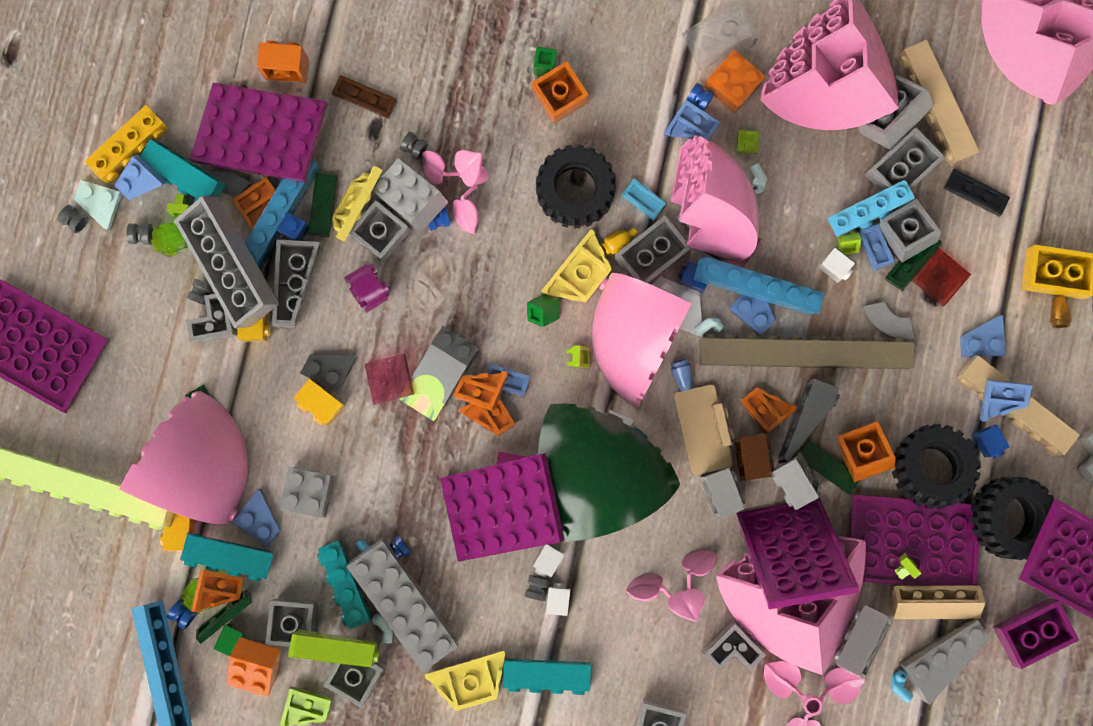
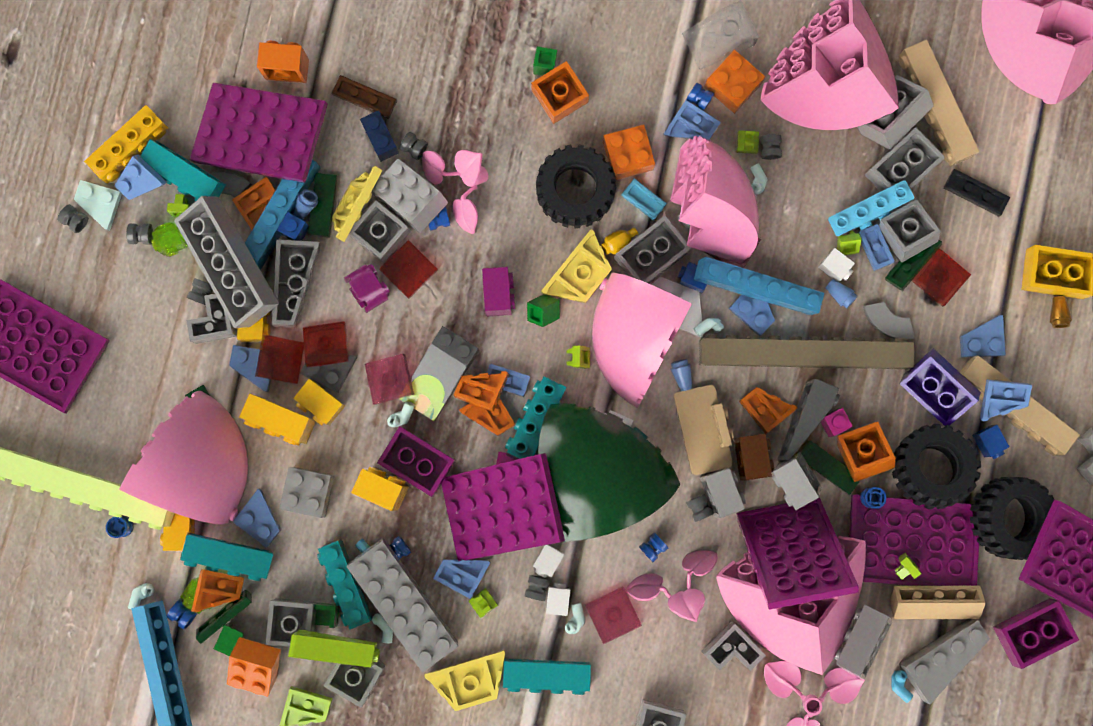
none -> blue wheel [106,516,134,538]
none -> light aqua arm [128,583,154,609]
none -> medium blue wing [229,345,276,392]
none -> yellow brick [239,393,316,446]
none -> clear red plate [255,335,305,384]
none -> medium blue cone [293,189,318,220]
none -> clear red plate [303,321,349,368]
none -> green panel [314,602,340,628]
none -> yellow brick [351,466,409,511]
none -> dark blue brick [360,110,399,162]
none -> magenta brick [377,426,456,497]
none -> clear red plate [379,240,438,299]
none -> light aqua arm [387,401,415,427]
none -> medium blue wing [433,559,490,599]
none -> lime tile [468,588,498,618]
none -> magenta brick [482,267,515,317]
none -> teal brick [505,376,567,460]
none -> light aqua arm [565,603,585,634]
none -> clear pink plate [585,586,642,644]
none -> orange brick [603,125,655,180]
none -> blue wheel [639,532,669,562]
none -> dark grey wheel [686,494,714,522]
none -> dark grey wheel [760,134,782,160]
none -> dark pink brick [821,408,853,437]
none -> medium blue cone [825,279,858,309]
none -> blue wheel [860,487,887,509]
none -> dark purple brick [900,348,981,426]

